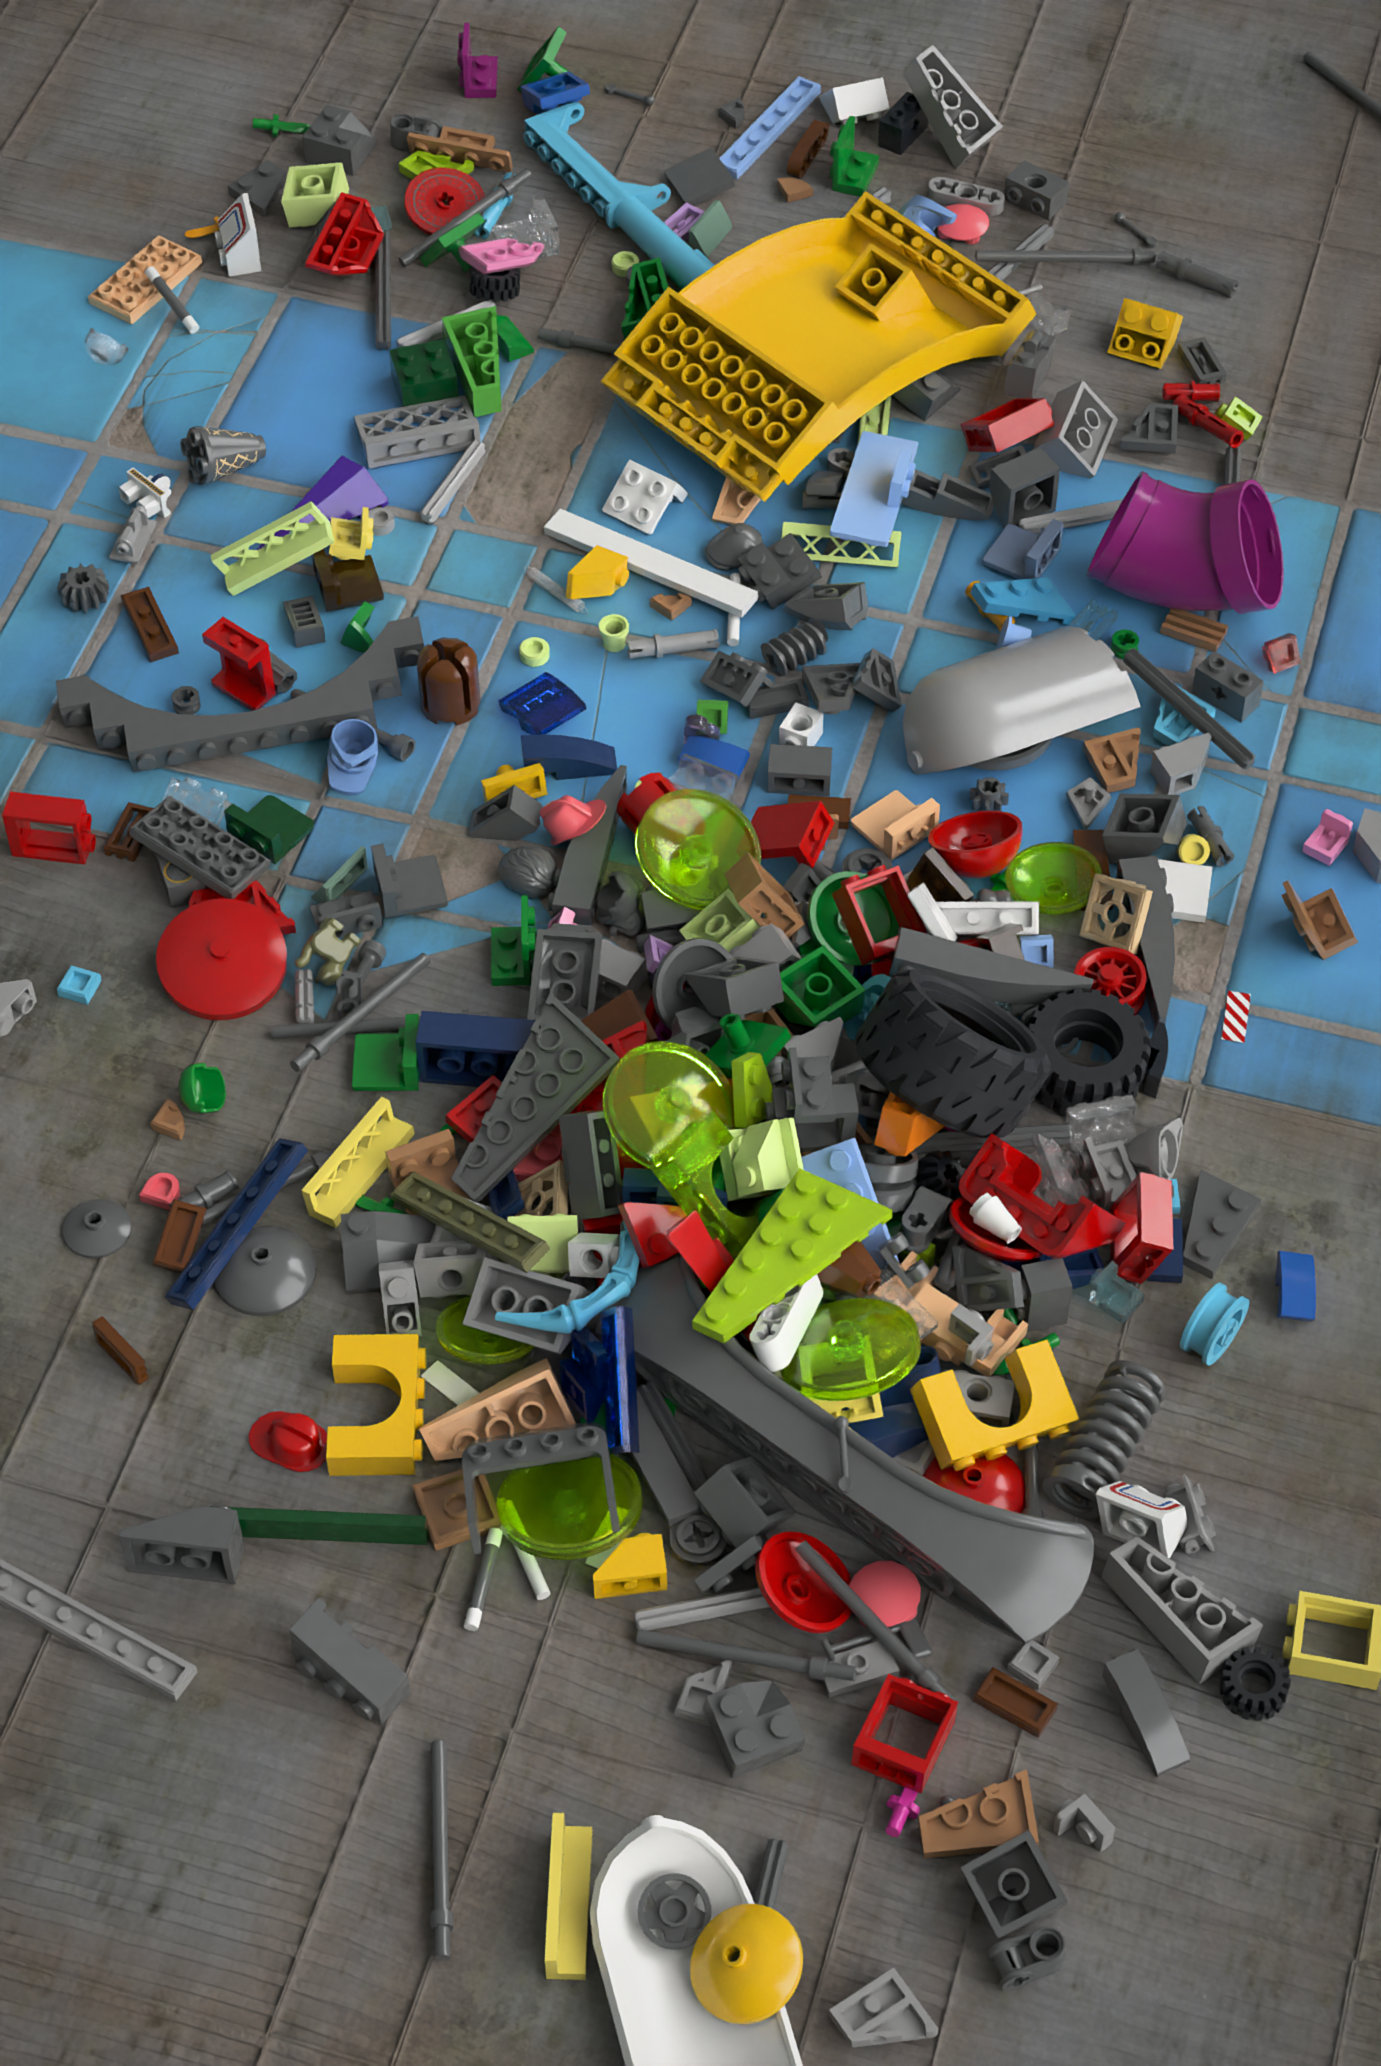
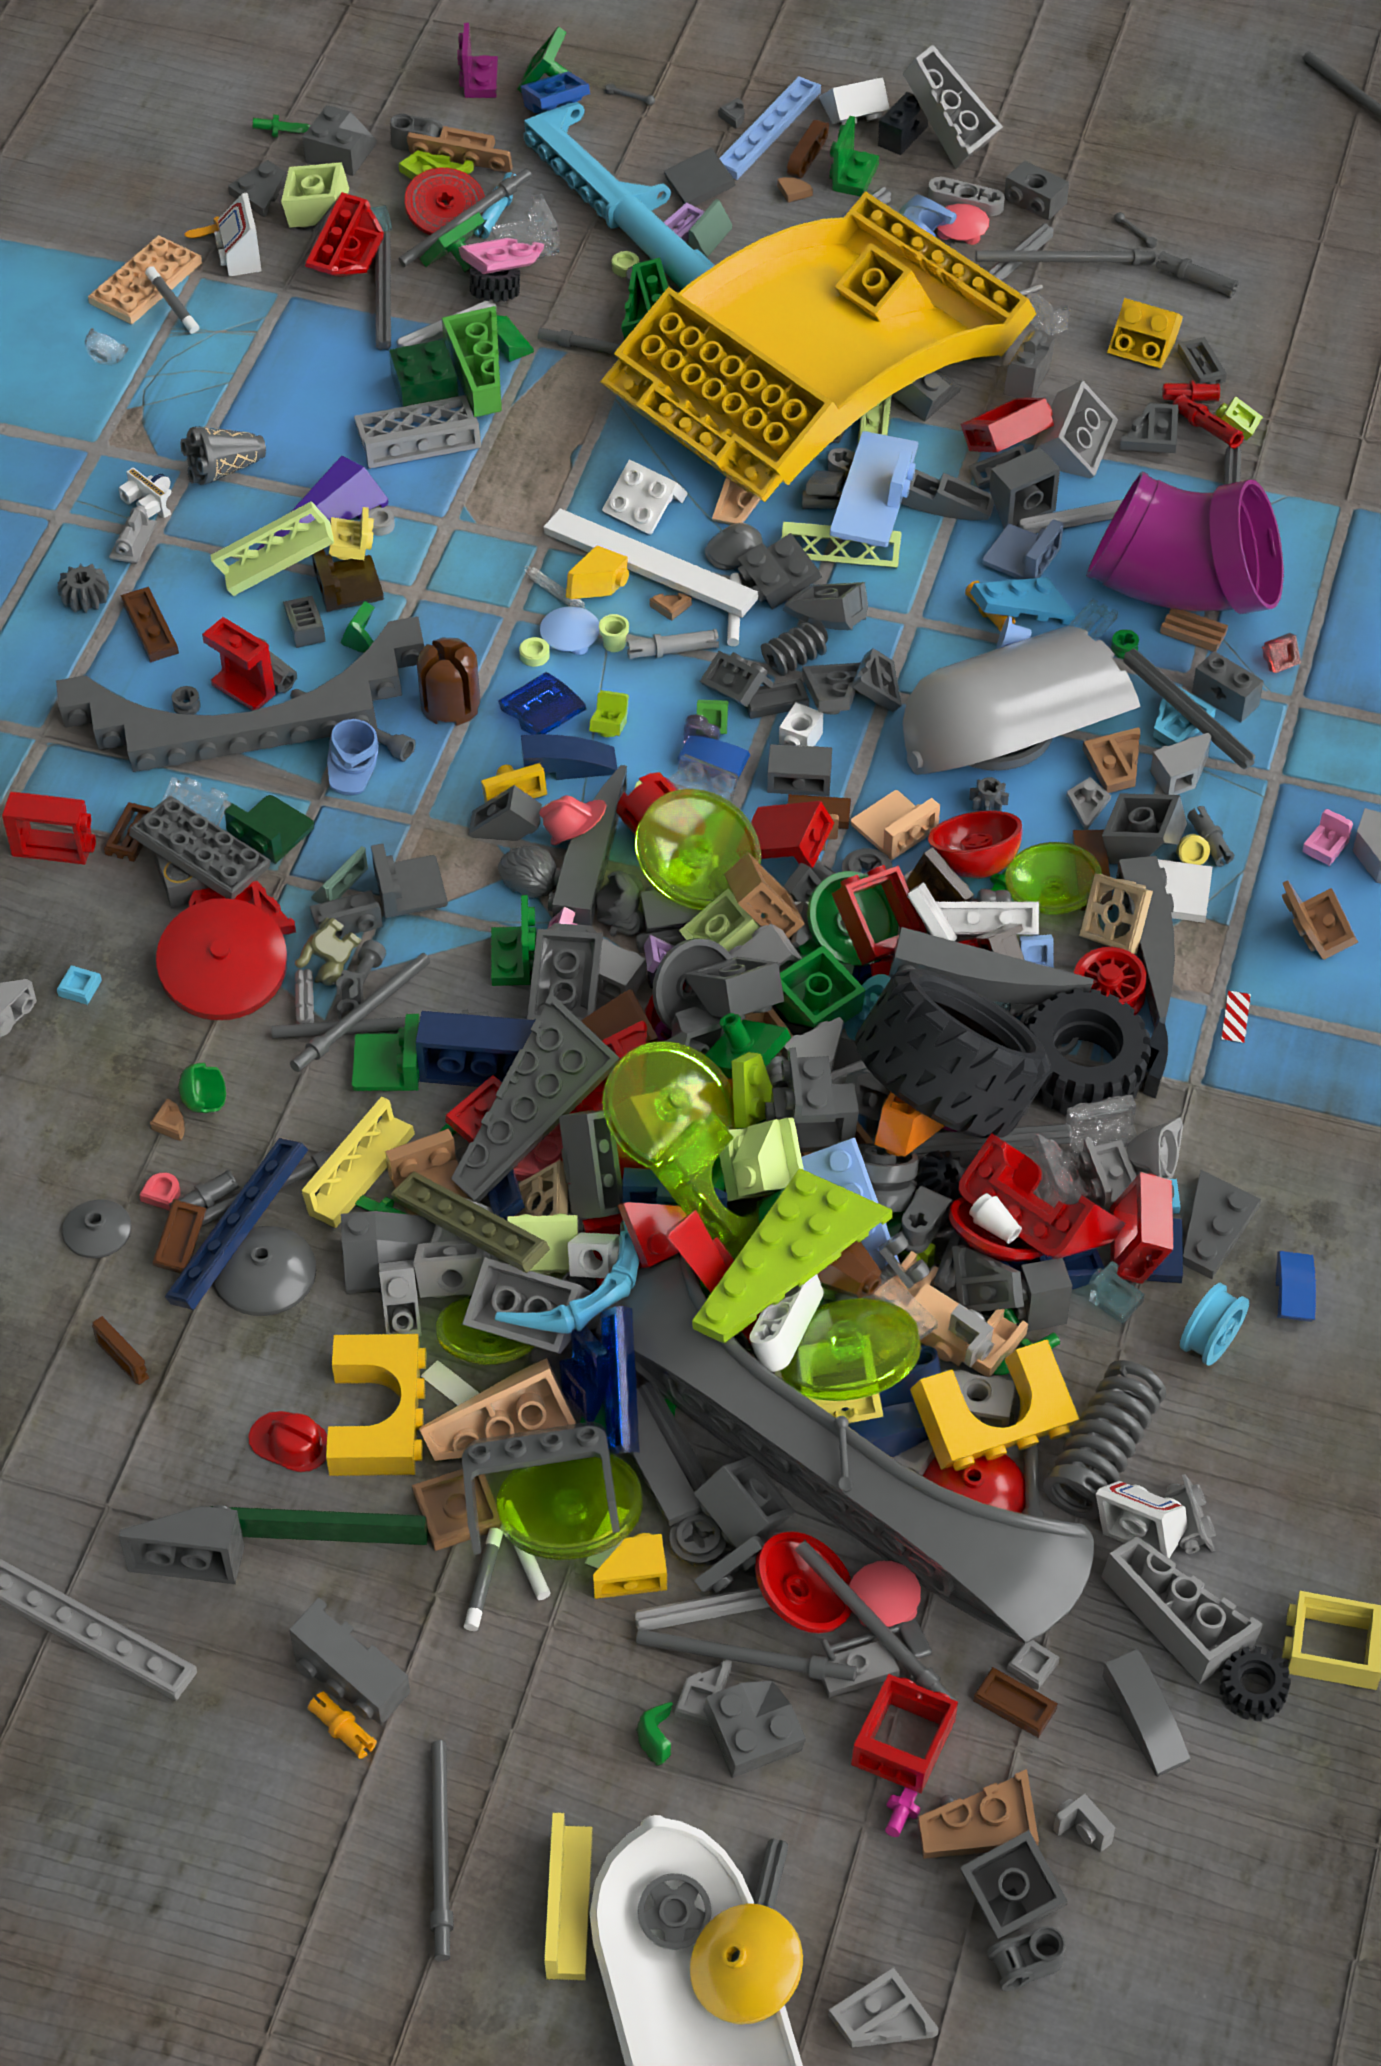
light grey axle [420,440,485,524] -> none
none -> light orange pin [308,1691,376,1759]
none -> light blue dish [540,607,599,655]
none -> lime bracket [589,690,629,737]
none -> green hair [636,1702,673,1766]

